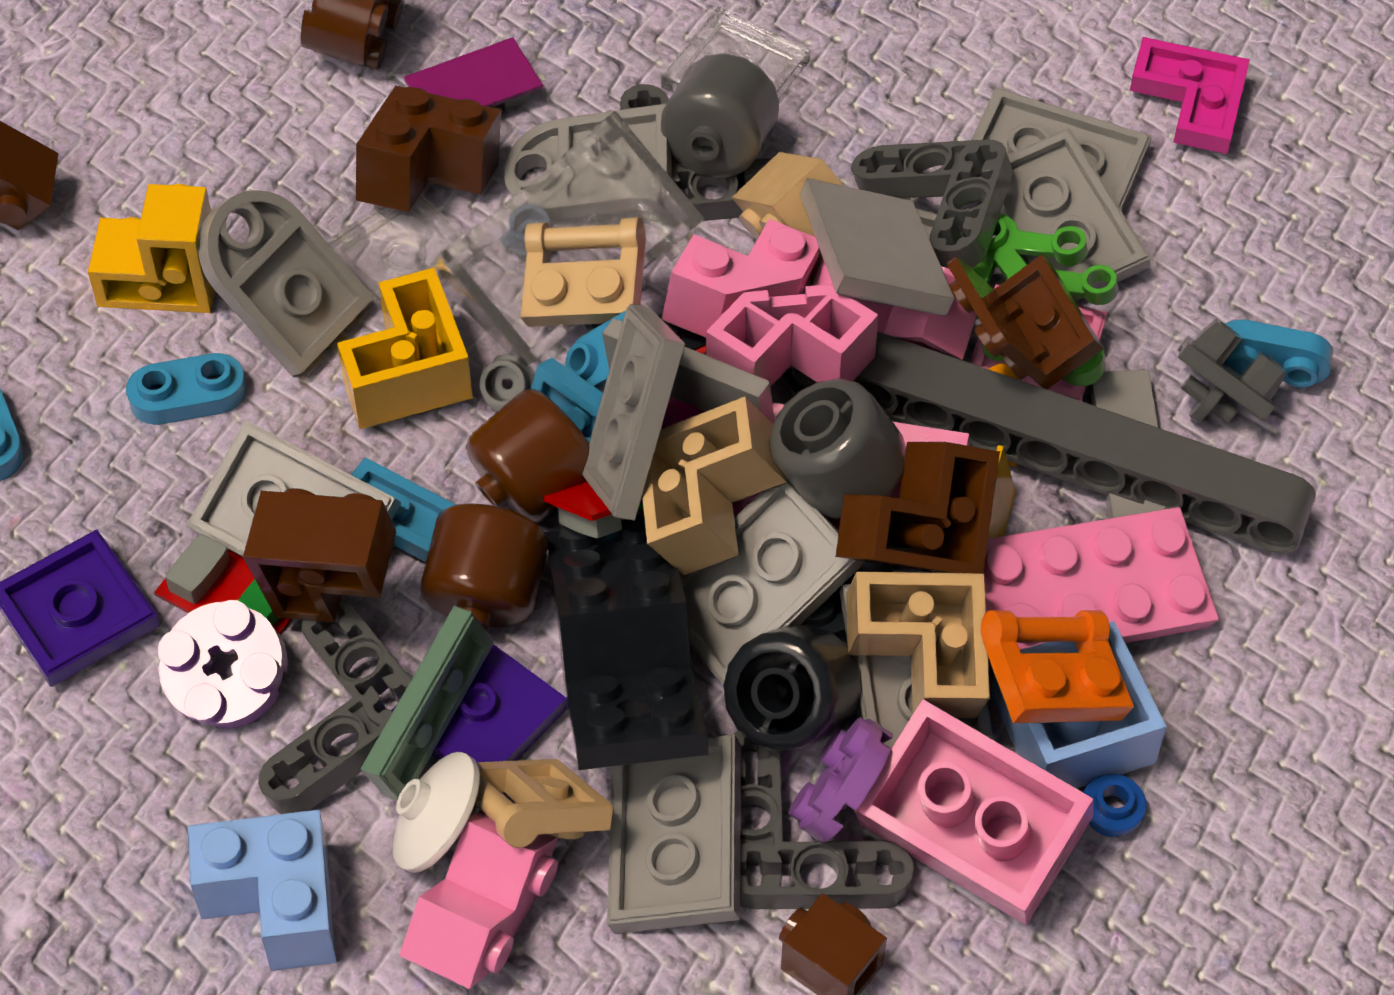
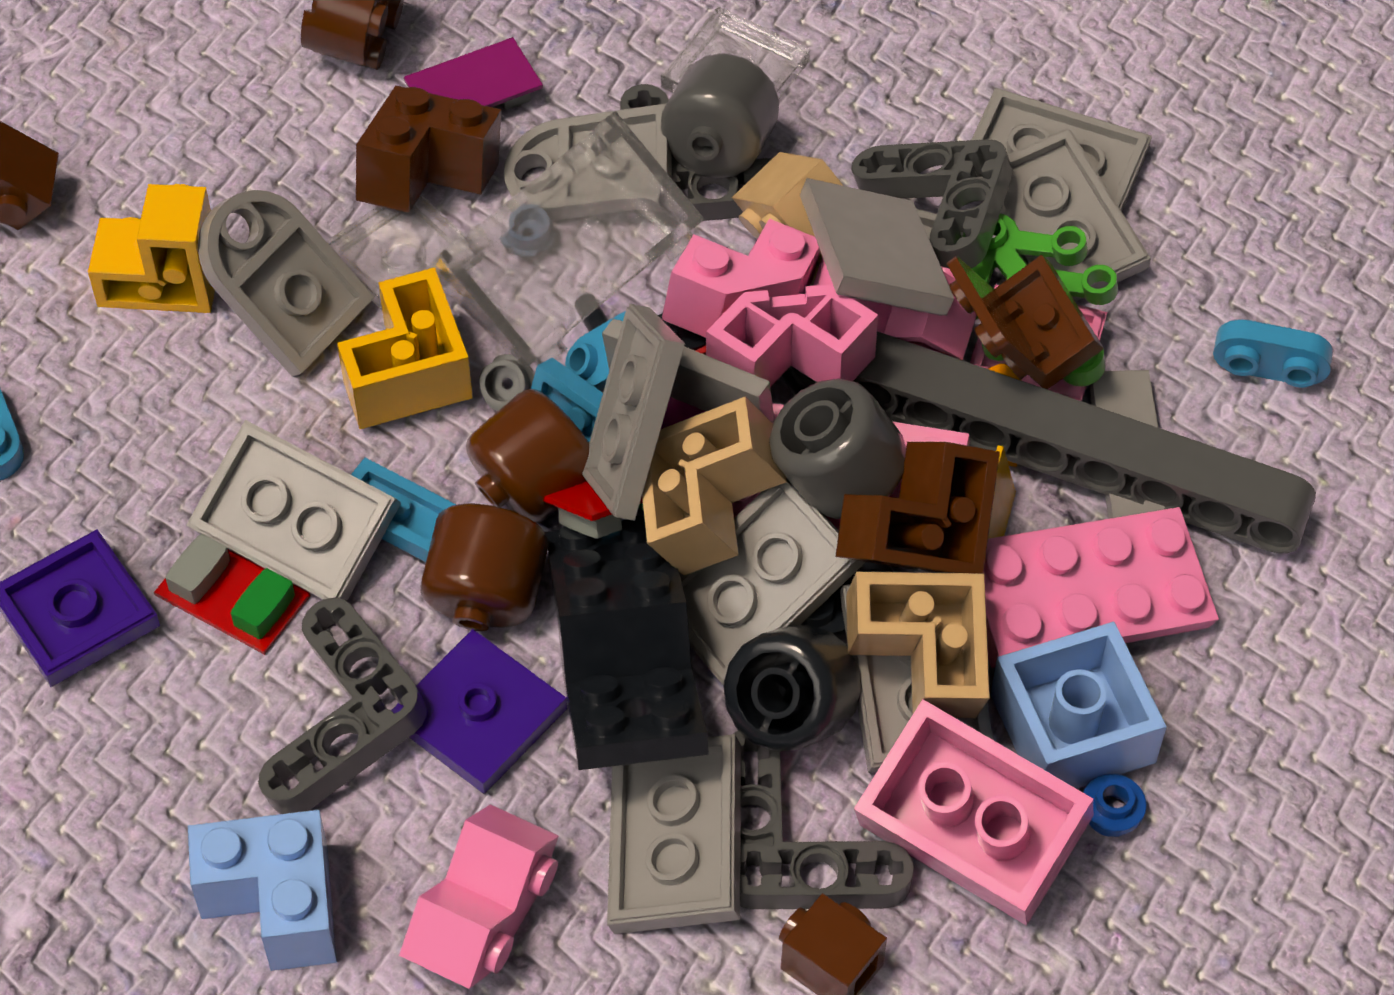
dark azure plate [126,353,247,425] -> none
plate [158,600,288,729] -> none
reddish brown brick [243,488,396,622] -> none
sand green tile [361,606,494,801] -> none
white dish [393,752,480,873] -> none
tan plate [474,759,614,848] -> none
tan plate [520,217,646,327] -> none
medium lavender plate [789,718,893,843] -> none
orange plate [981,610,1134,723] -> none
dark pink plate [1129,37,1250,154] -> none
dark grey hips [1177,318,1286,423] -> none

